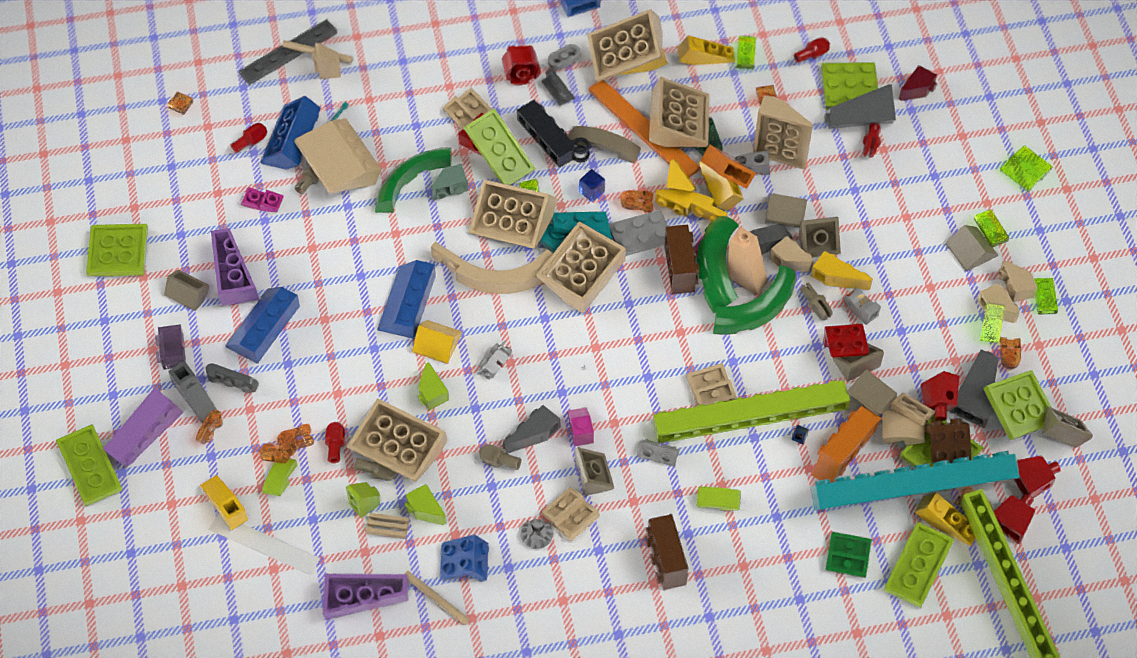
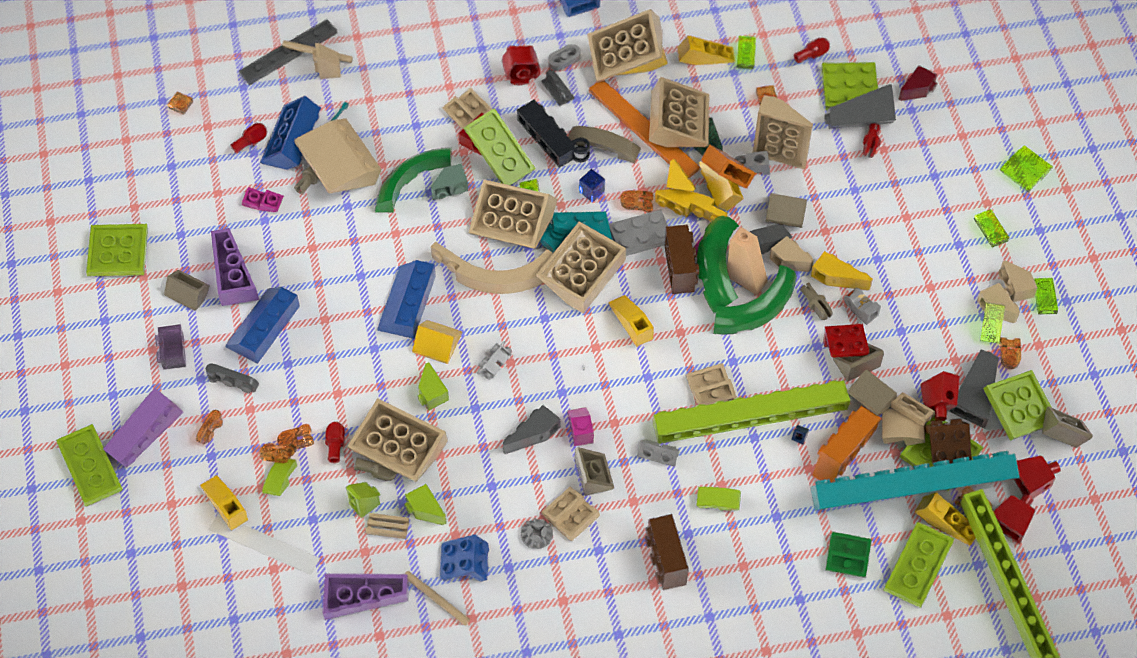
dark grey slope [168,361,219,424] -> none
dark tan arm [479,444,522,470] -> none
dark tan slope [798,216,841,257] -> none
dark tan slope [946,224,998,272] -> none
none -> yellow slope [608,295,654,347]

